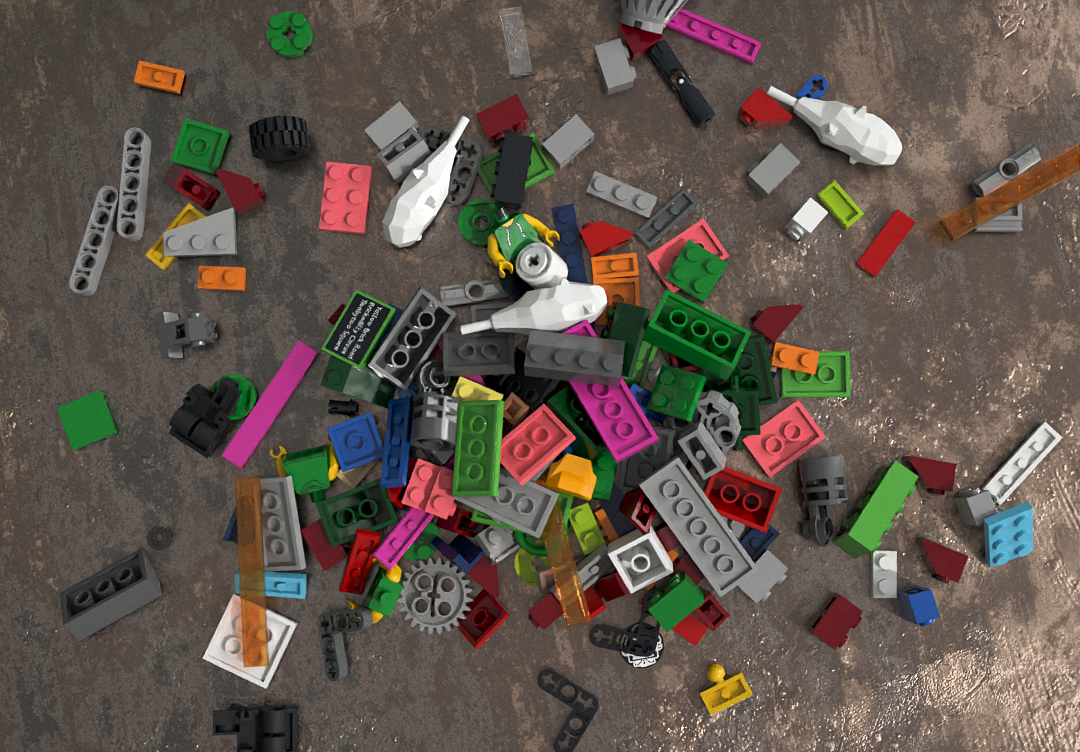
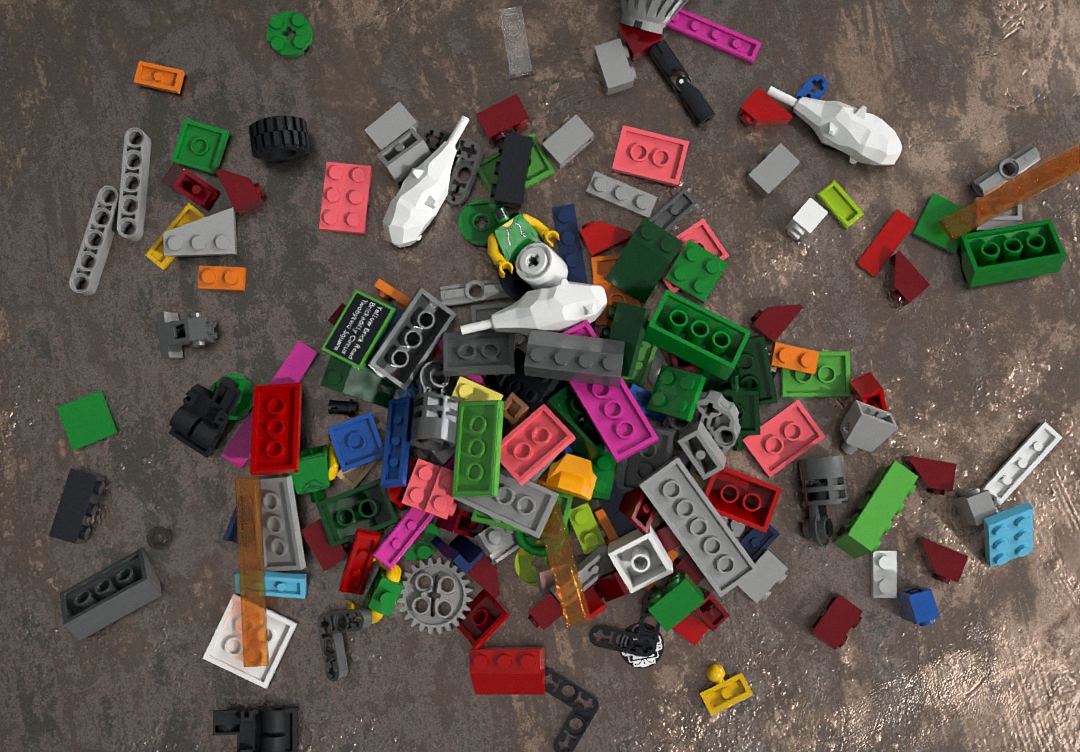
none -> black brick [49,468,105,544]
none -> red plate [250,383,302,476]
none -> orange plate [374,278,411,311]
none -> red slope [470,646,545,695]
none -> dark green slope [605,218,683,304]
none -> coral plate [611,125,689,187]
none -> light grey torso [840,400,898,455]
none -> red slope [849,372,887,411]
none -> dark red slope [889,251,930,306]
none -> green tile [912,193,975,255]
none -> green slope [960,219,1067,287]

